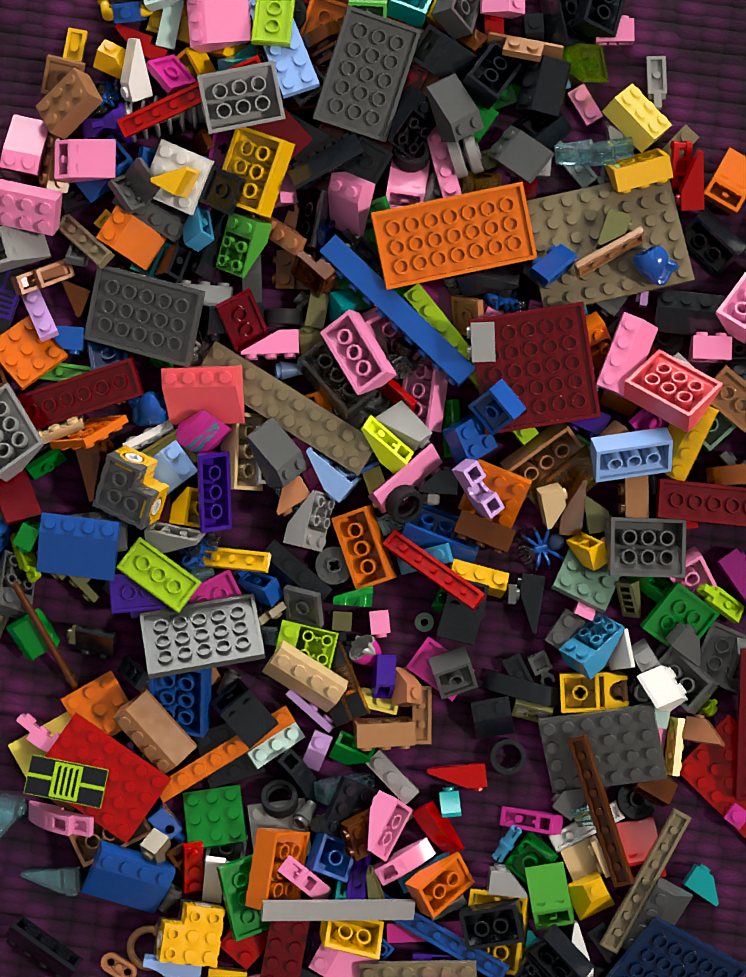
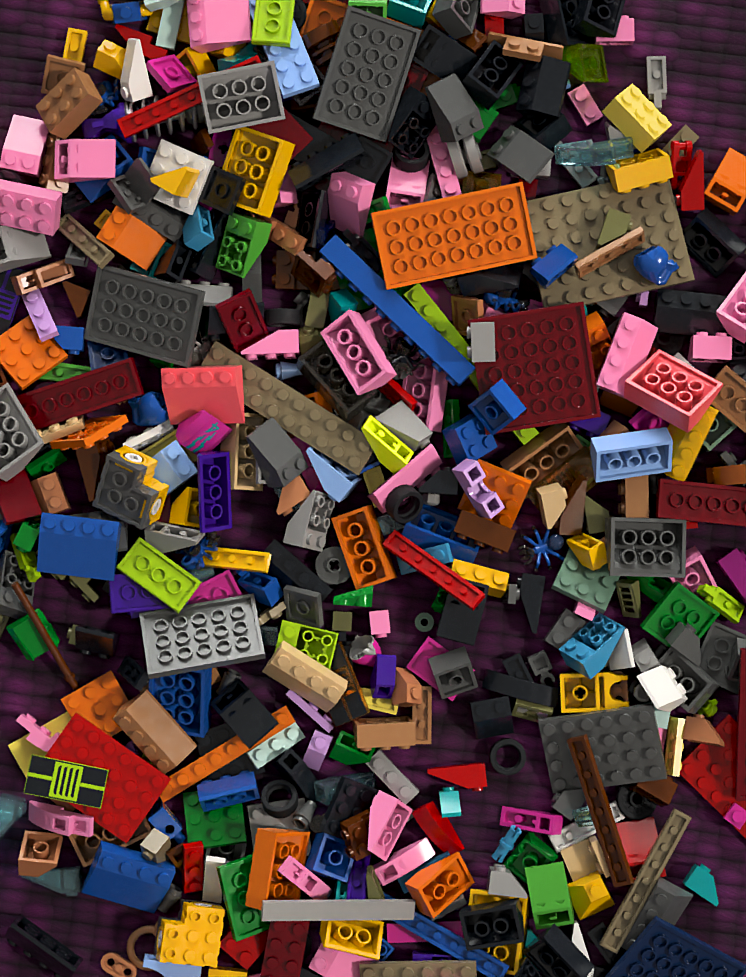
none -> nougat slope [18,830,64,877]
none -> nougat slope [30,472,71,522]
none -> blue slope [197,771,260,812]

